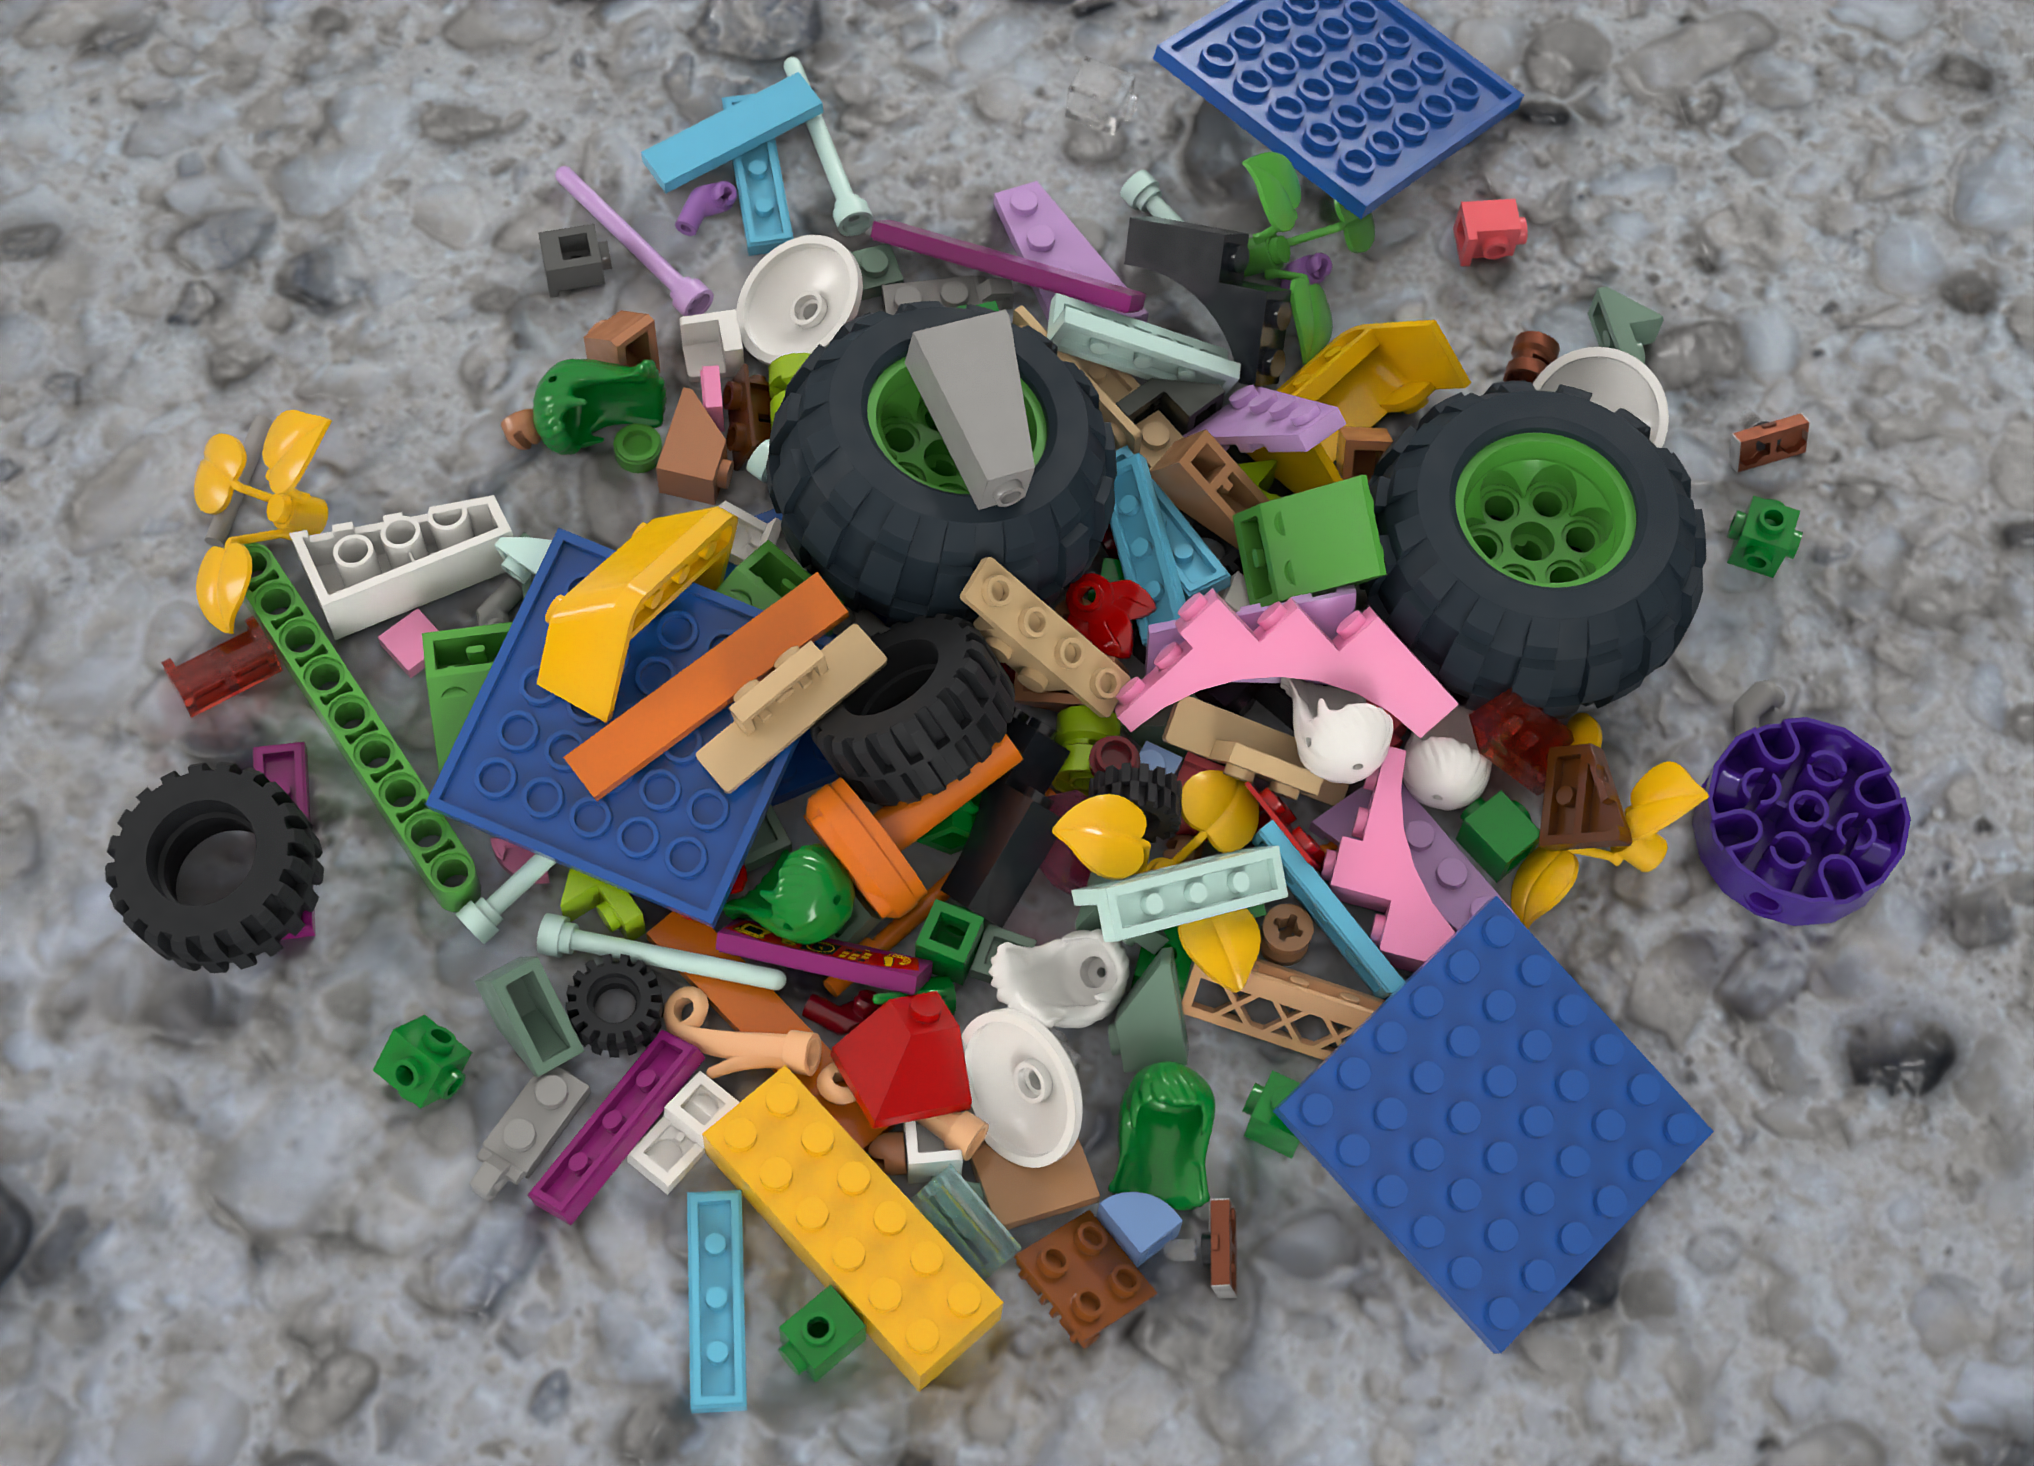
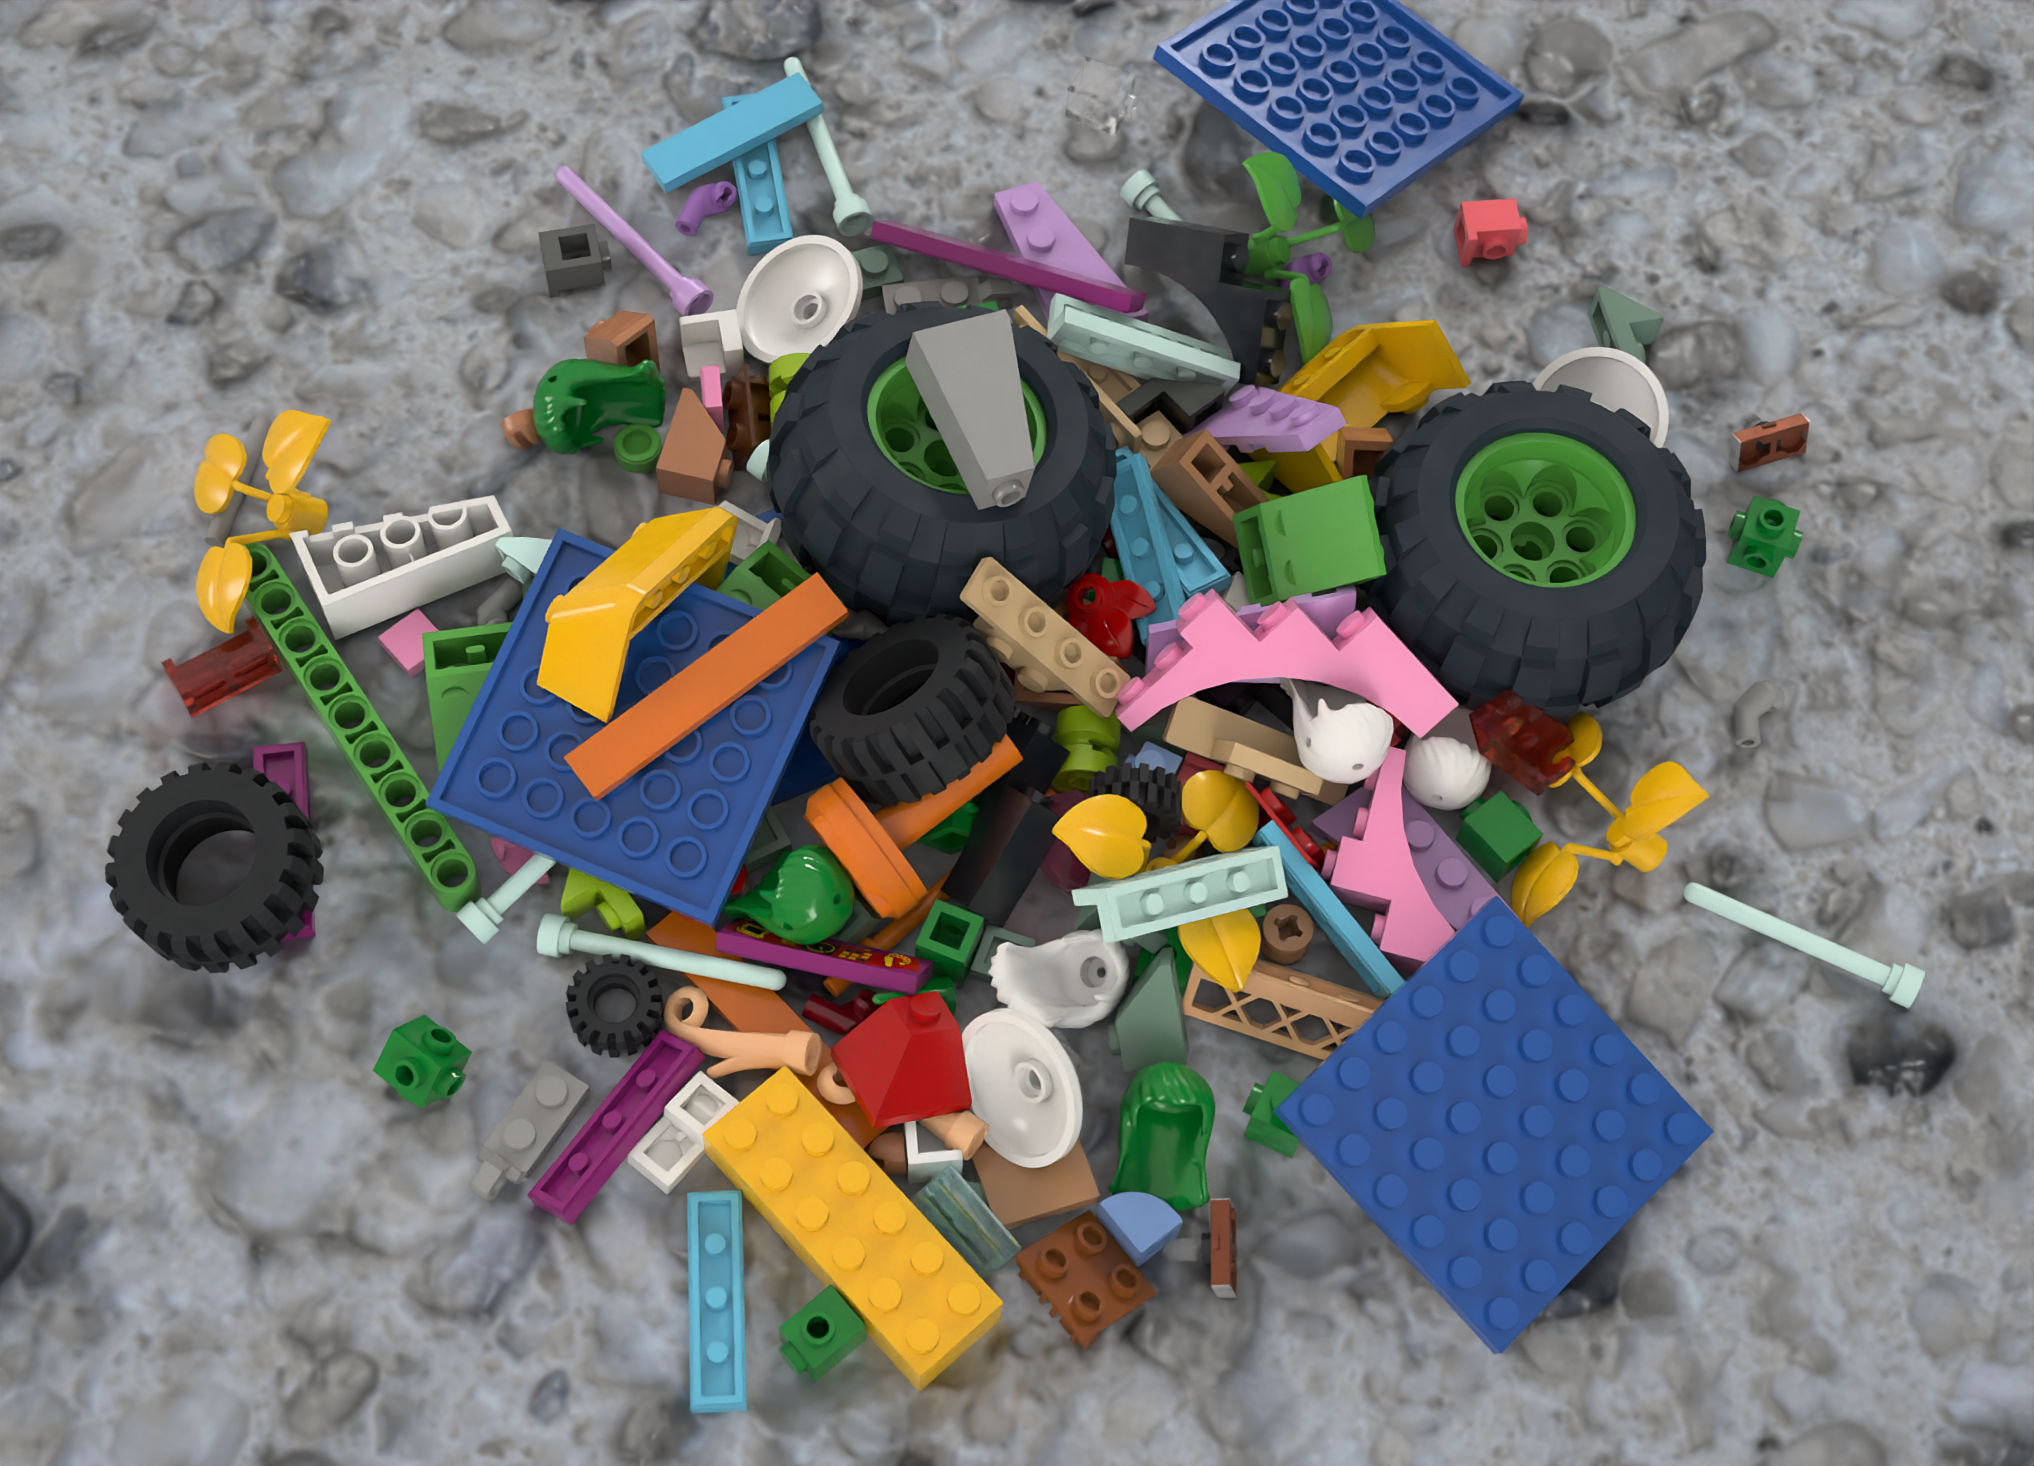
sand green slope [474,956,584,1077] -> none
tan bracket [696,624,887,794] -> none
dark red plate [1088,736,1140,776] -> none
copper wheel [1503,331,1560,384] -> none
reddish brown wing [1538,743,1632,851] -> none
dark purple brick [1692,717,1911,926] -> none
none -> light aqua piece [1683,882,1925,1009]

